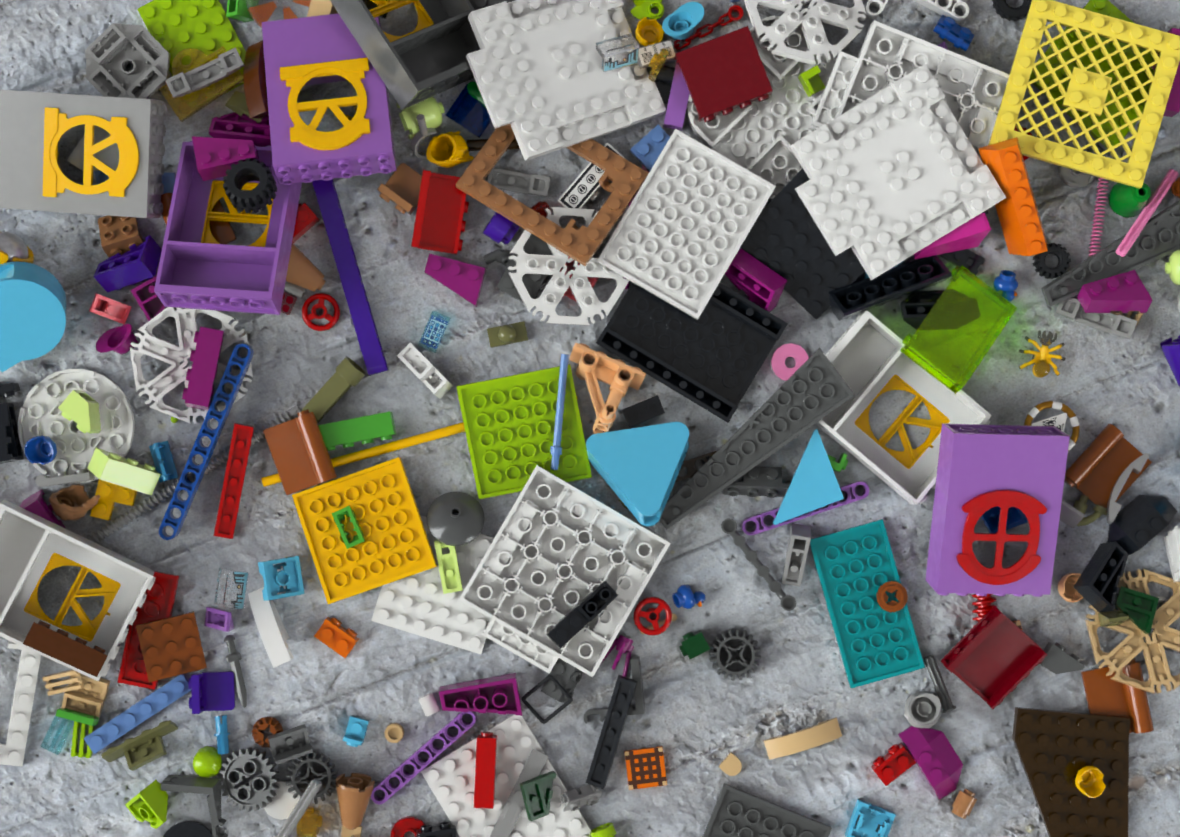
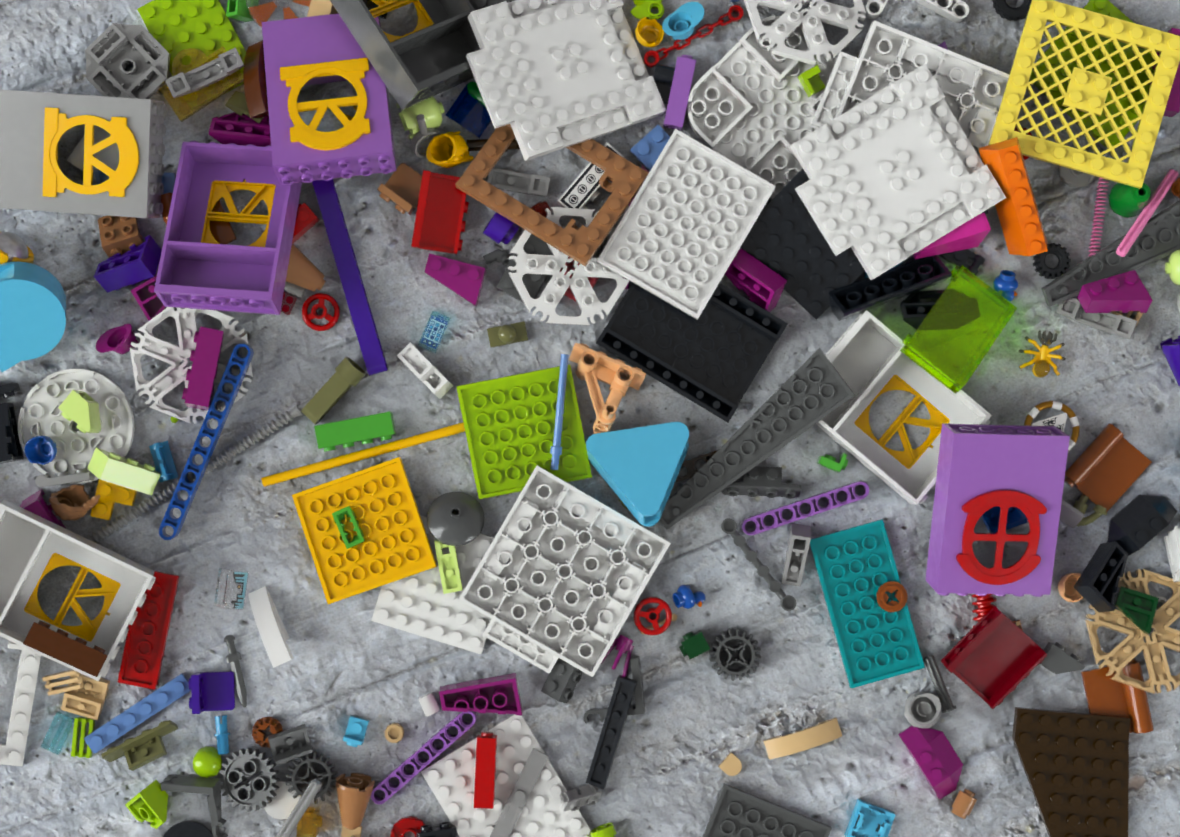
bright green tile [55,708,99,726] -> none
coral slope [89,293,132,324] -> none
dark orange plate [136,611,207,682] -> none
magenta wedge [192,136,260,181] -> none
medium lavender slope [204,607,234,632] -> none
red plate [214,423,254,539] -> none
black tyre [223,158,277,213] -> none
medium azure brick [258,556,305,601] -> none
dark orange door [263,409,337,495] -> none
orange bracket [314,617,359,658] -> none
dark green wing [519,771,556,821] -> none
black piece [521,675,573,724] -> none
black slope [546,581,618,649] -> none
clear panel [596,34,639,72] -> none
black brick [622,395,665,428] -> none
tile [624,746,667,790] -> none
white tile [635,39,676,69] -> none
clear yellow piece [648,48,671,82] -> none
dark red panel [674,26,773,123] -> none
bright pink tile [771,343,809,381] -> none
medium azure tile [773,429,844,525] -> none
red bracket [871,743,916,786] -> none
blue plate [933,15,975,51] -> none
yellow hair [1075,766,1106,798] -> none
olive slope [1098,610,1129,627] -> none
light grey slope [1106,453,1150,524] -> none

